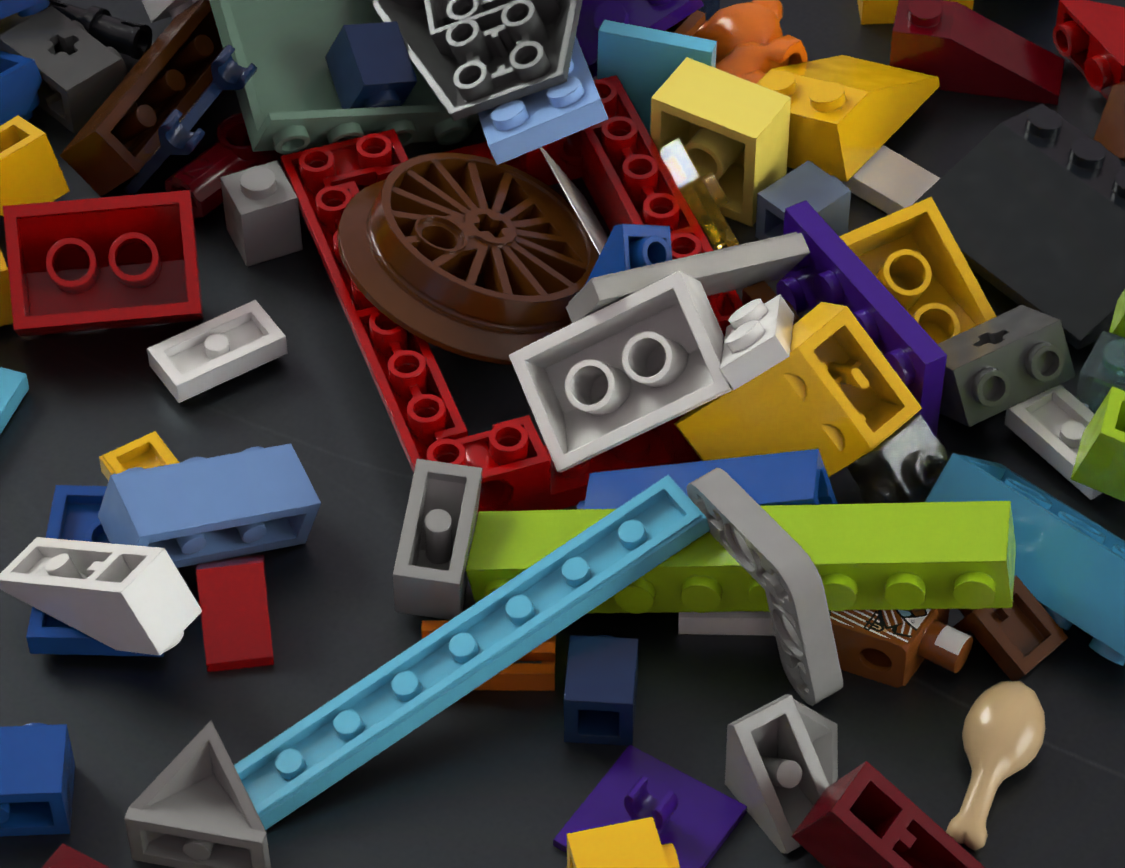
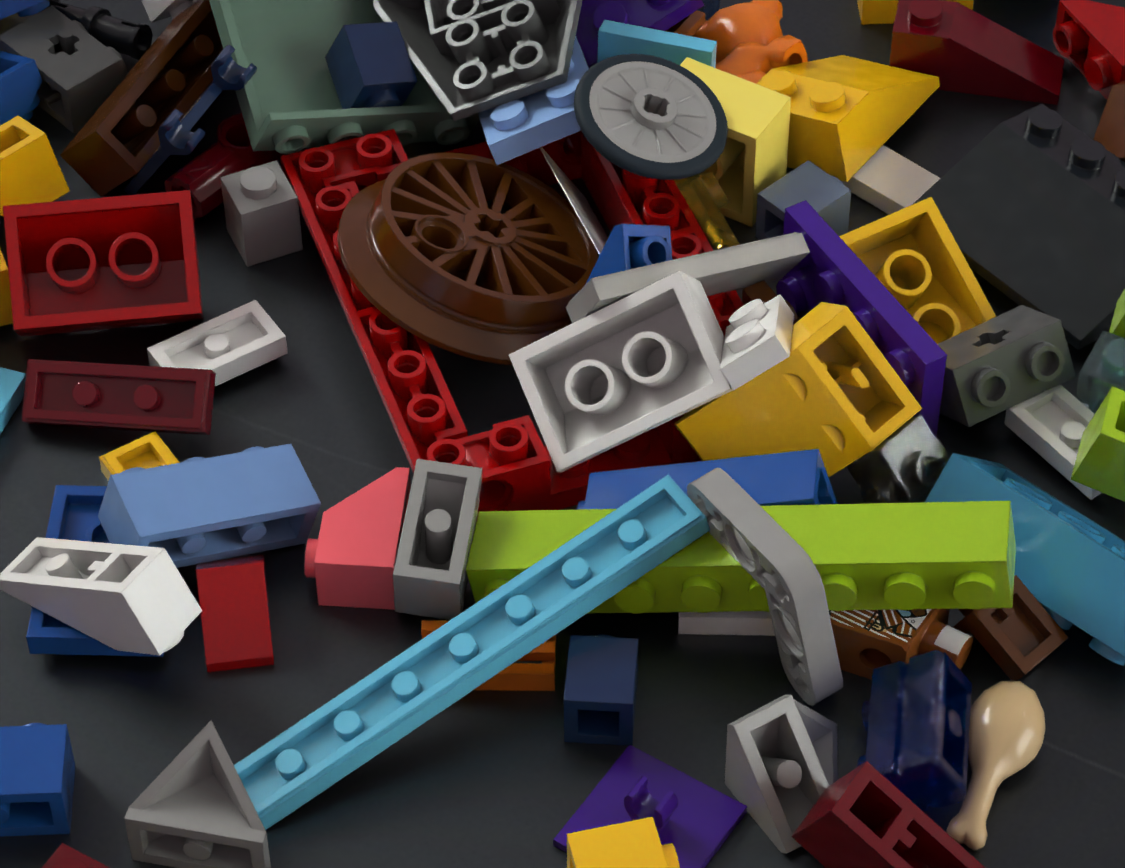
none -> dark red tile [22,359,216,435]
none -> coral slope [304,467,411,610]
none -> light grey wheel [574,54,728,180]
none -> clear blue brick [857,650,972,812]

